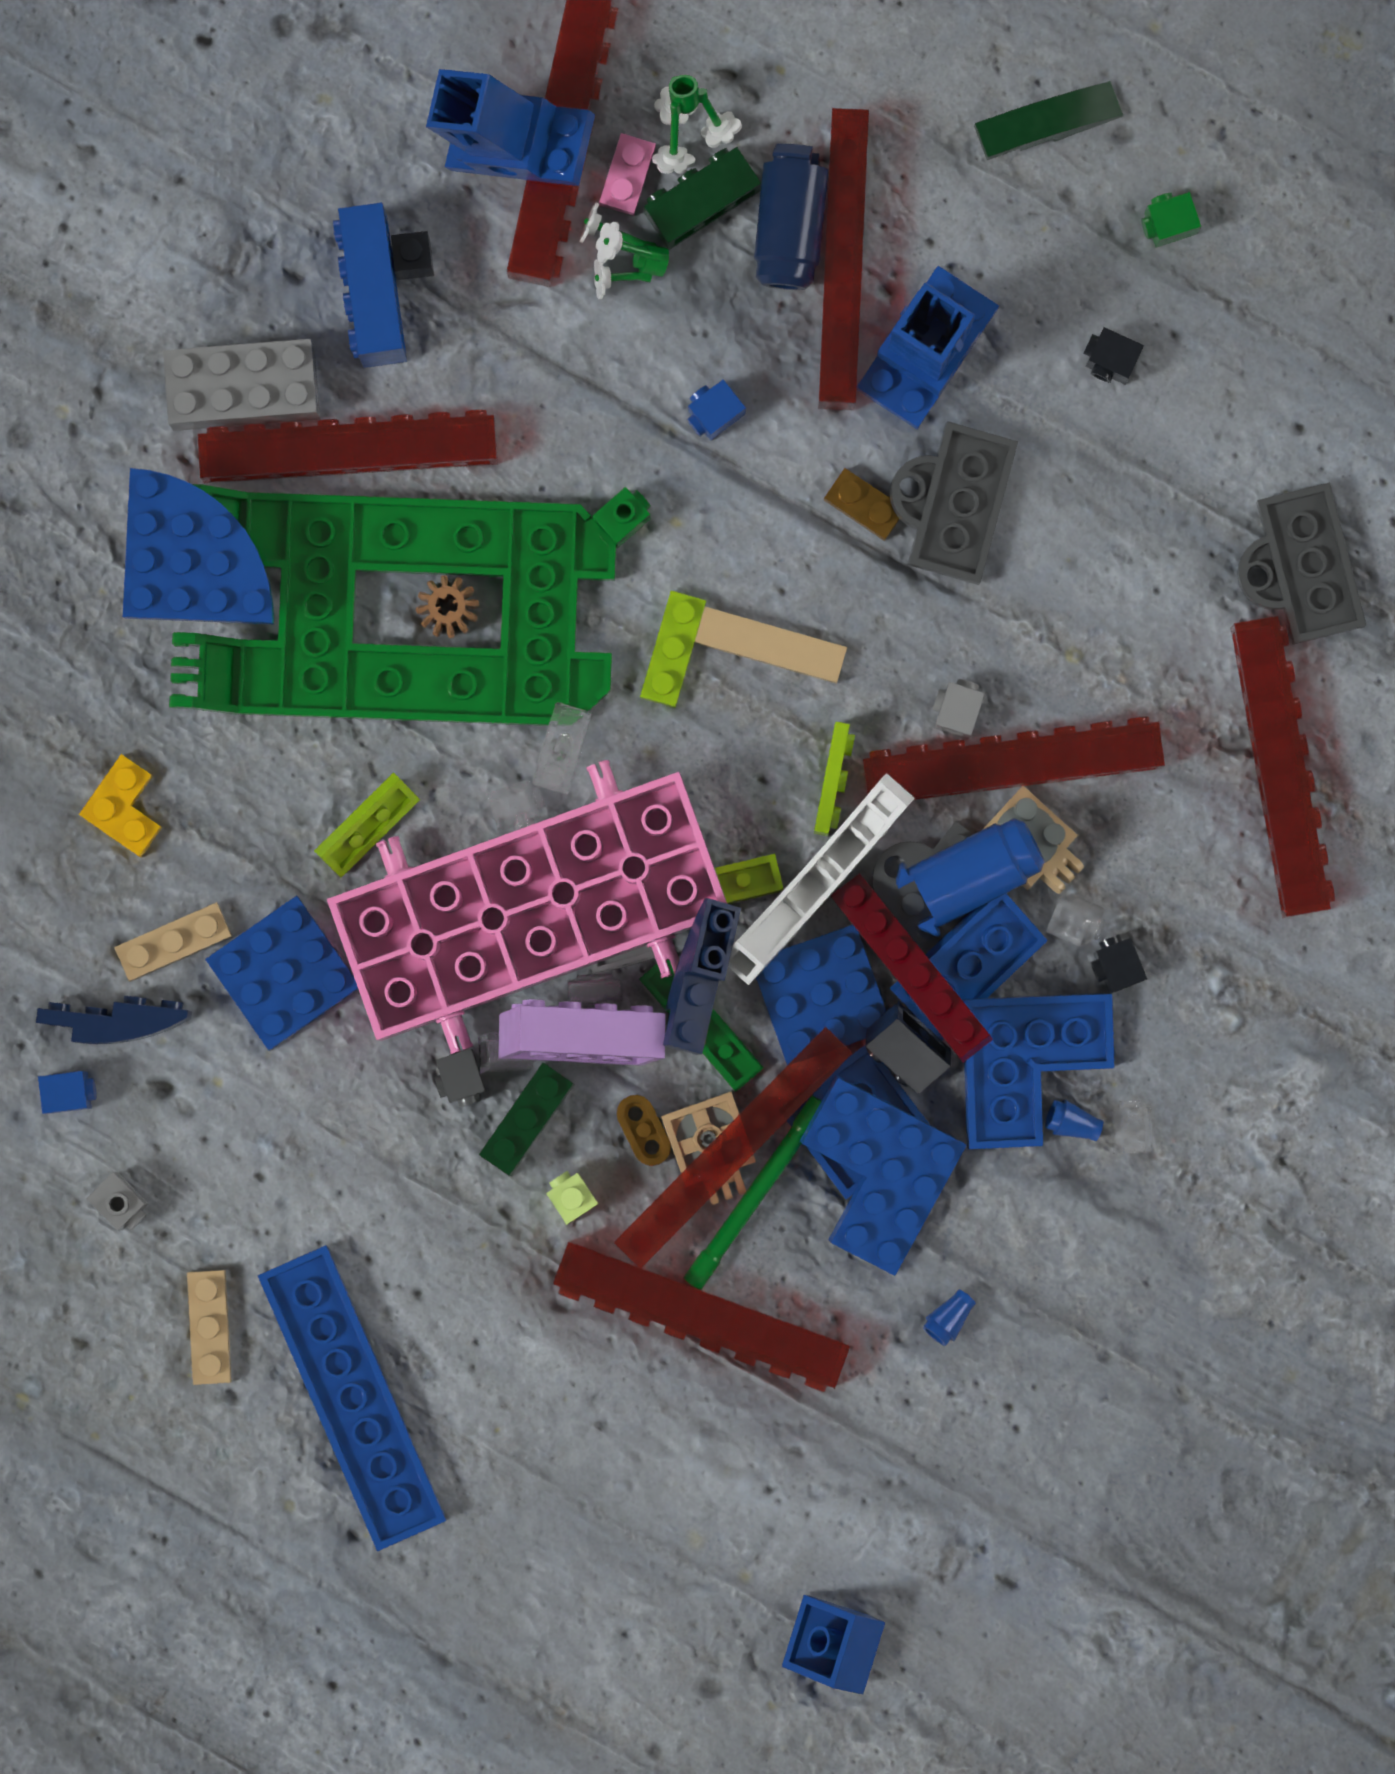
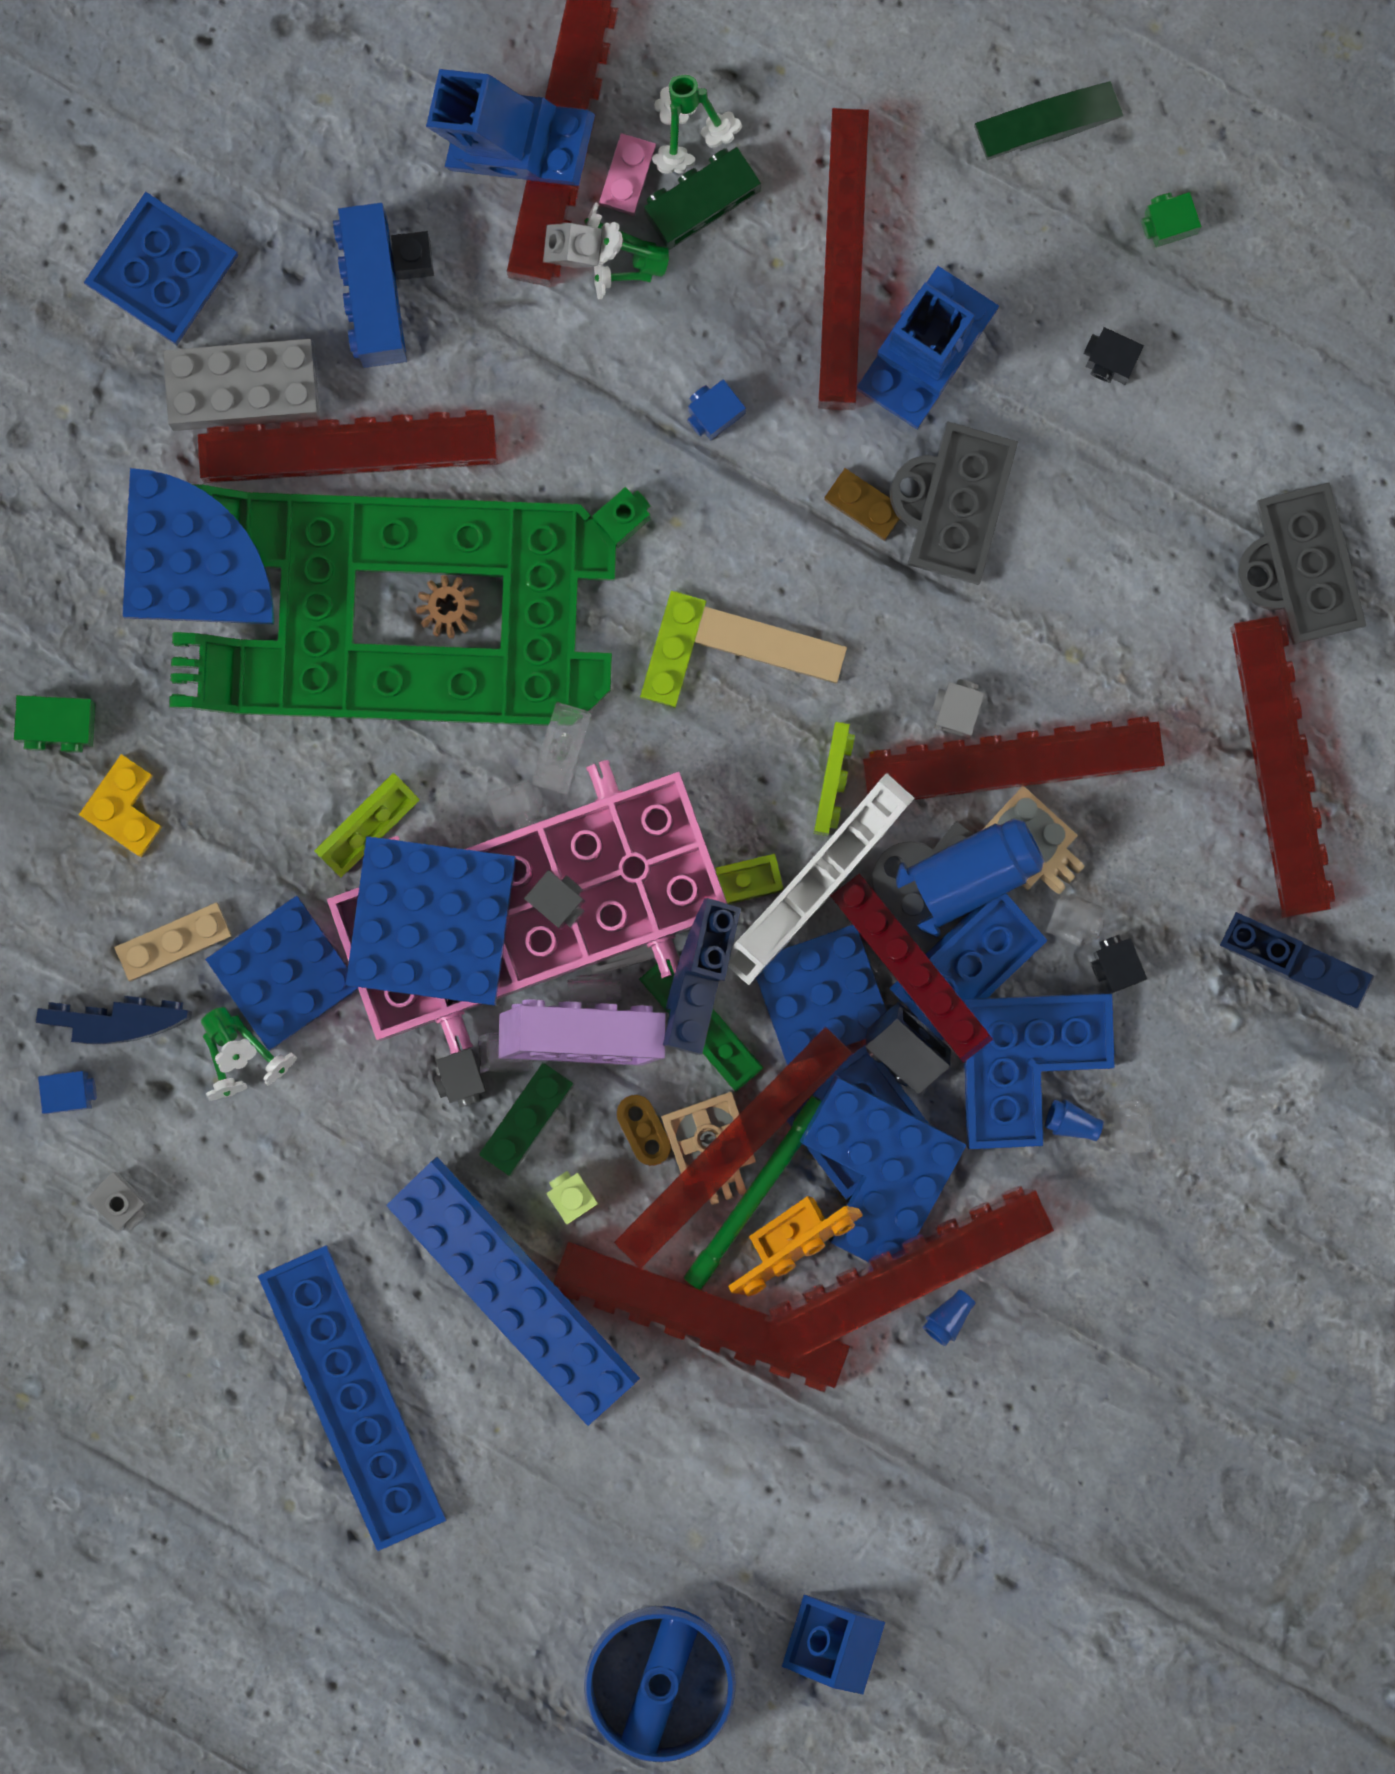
tan plate [187,1270,232,1385] -> none
dark blue piece [754,143,829,290] -> none
none -> green brick [14,695,96,753]
none -> blue plate [84,191,239,346]
none -> plant [201,1007,297,1101]
none -> blue plate [346,836,516,1006]
none -> blue plate [386,1157,640,1426]
none -> dark grey brick [524,870,585,929]
none -> light grey brick [543,223,602,268]
none -> blue cylinder [584,1606,736,1762]
none -> light orange bracket [728,1196,863,1297]
none -> clear red brick [762,1186,1054,1363]
none -> dark blue slope [1220,912,1374,1010]

